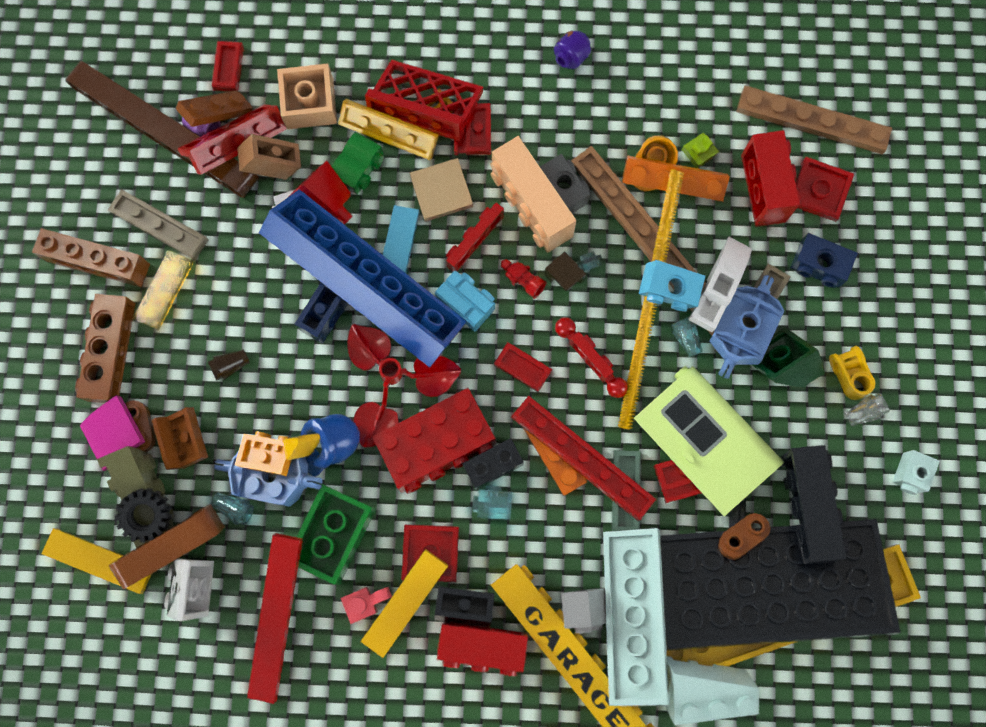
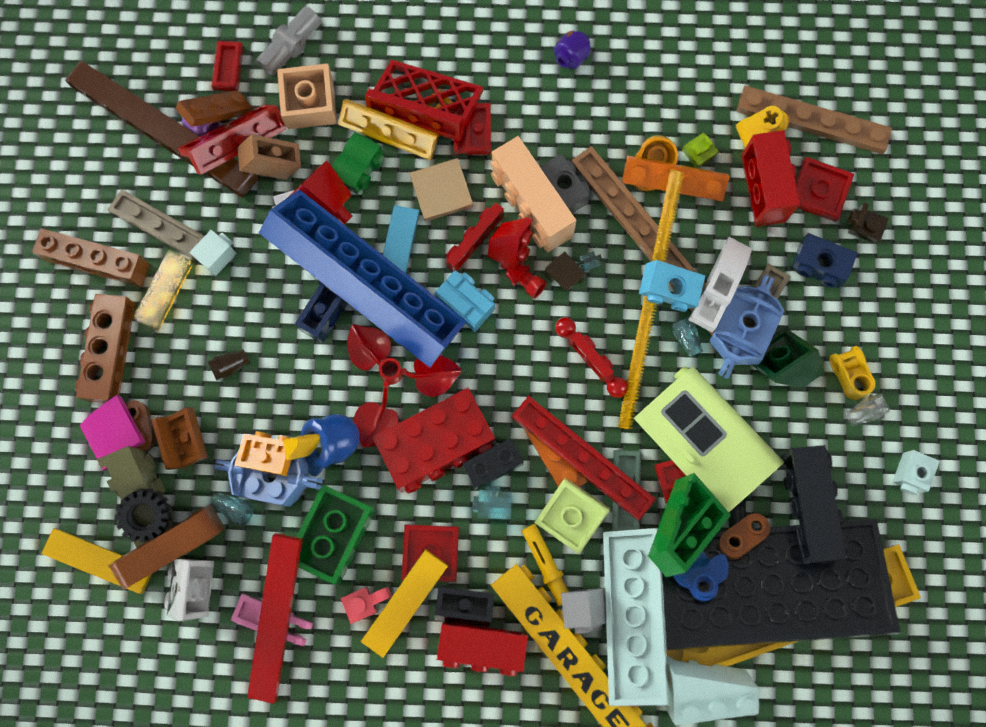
red tile [494,342,552,393] -> none
none -> light aqua brick [189,230,237,276]
none -> bright pink hinge [231,593,313,646]
none -> light grey piece [256,6,322,76]
none -> red slope [487,217,533,270]
none -> yellow pin [521,524,569,606]
none -> yellowish green tile [534,477,611,554]
none -> green wedge [648,473,731,577]
none -> blue plate [674,551,729,601]
none -> yellow piece [735,106,789,147]
none -> dark brown bracket [847,202,889,244]

